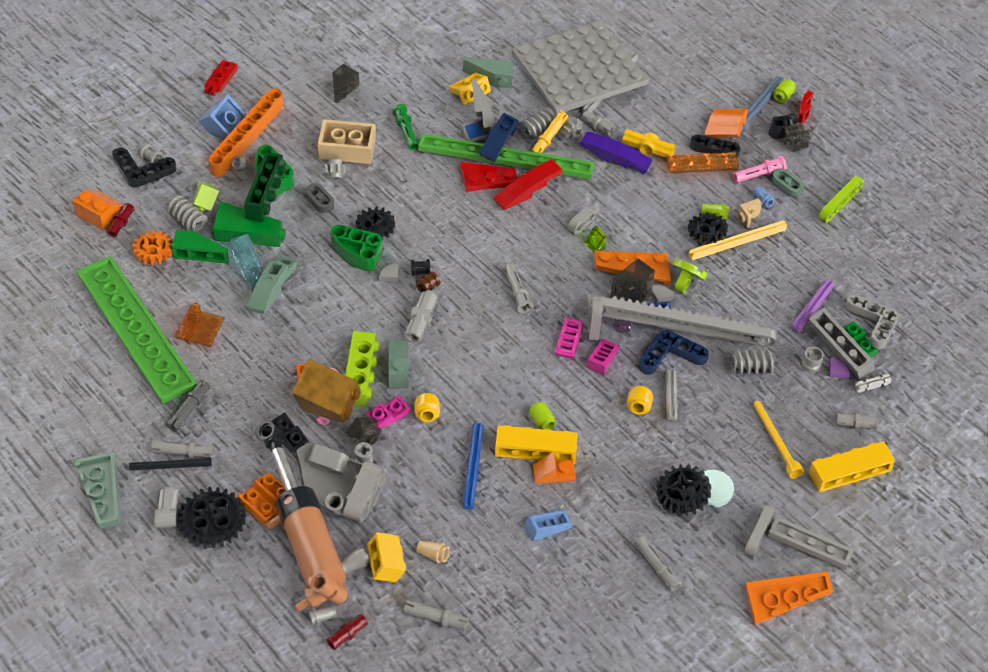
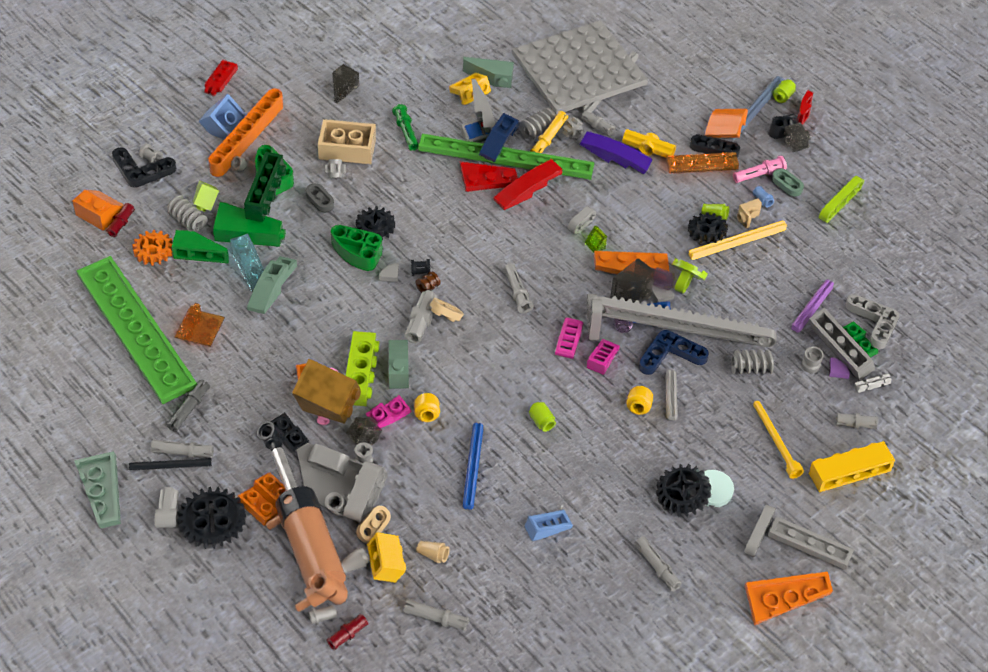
yellow brick [495,425,578,464] -> none
orange slope [533,453,576,484] -> none
none -> tan plate [356,506,390,543]
none -> tan plate [430,298,464,322]
none -> brick [648,267,677,291]

